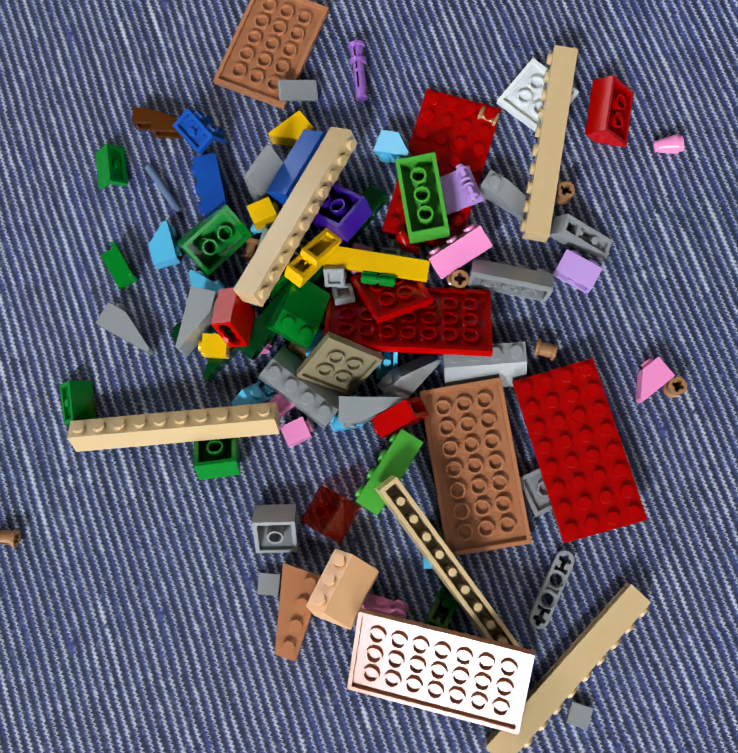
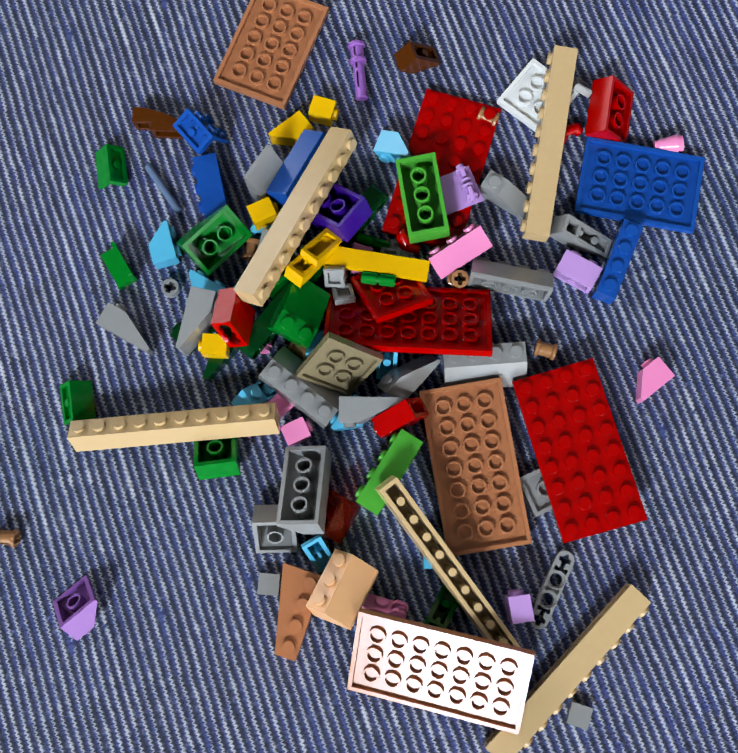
light grey tile [278,80,318,101] -> none
medium nougat bush [555,181,575,205] -> none
medium nougat bush [663,377,688,398] -> none
none -> medium lavender slope [53,575,98,641]
none -> light grey bush [161,278,181,298]
none -> light grey slope [276,445,332,534]
none -> medium azure slope [301,534,332,573]
none -> yellow brick [308,95,339,127]
none -> green piece [356,233,390,250]
none -> reddish brown slope [394,41,441,74]
none -> lavender brick [503,588,535,624]
none -> red arm [563,122,583,146]
none -> light grey tile [572,76,592,98]
none -> blue plate [573,136,705,234]
none -> blue brick [591,219,644,305]

